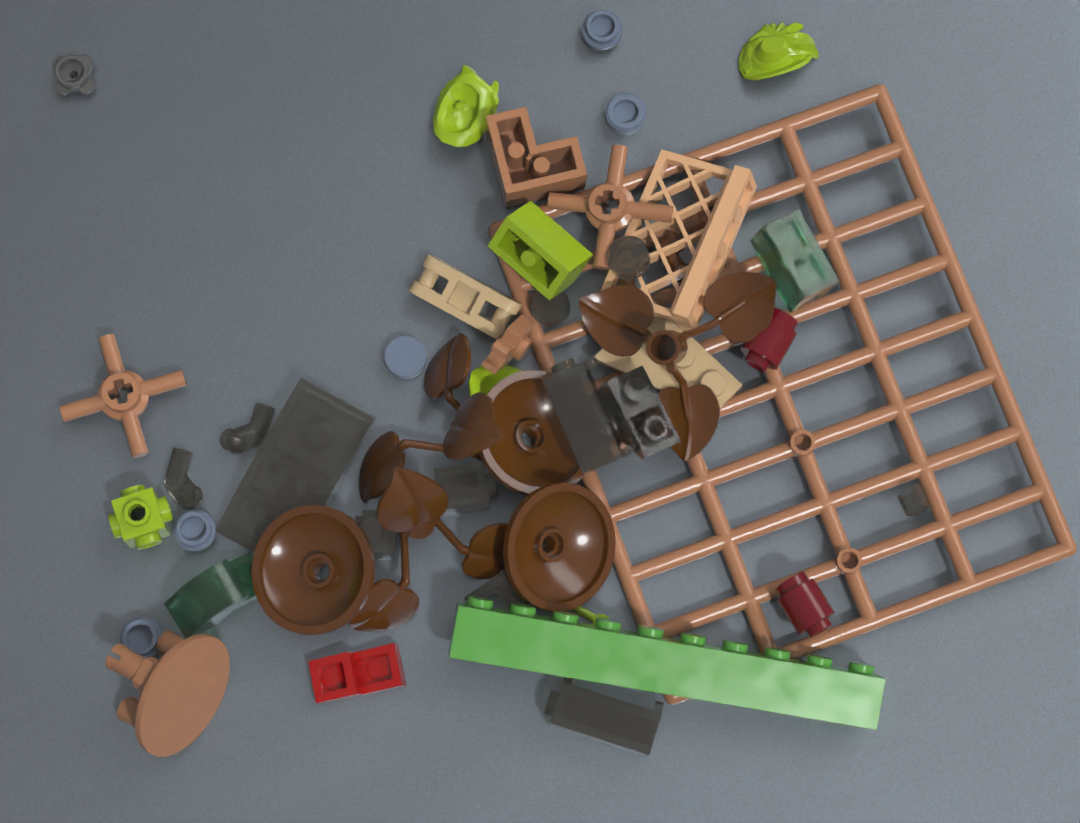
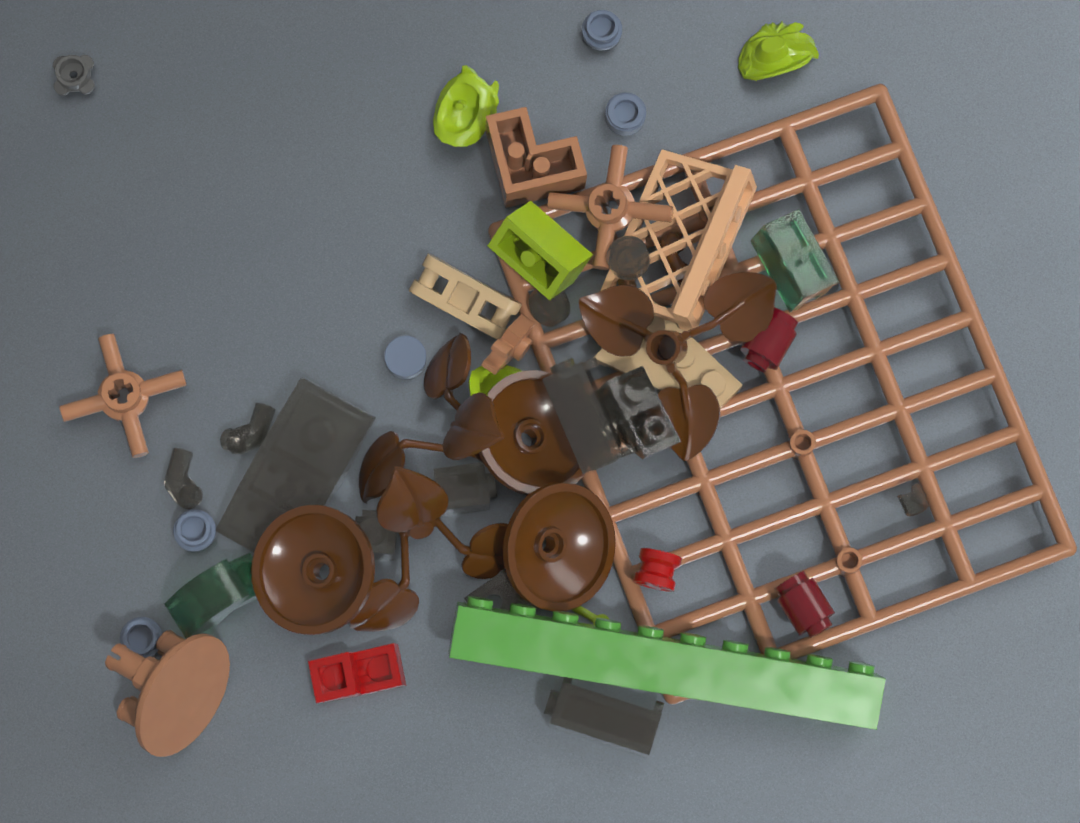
lime brick [108,485,174,550] -> none
none -> red wheel [633,548,682,592]

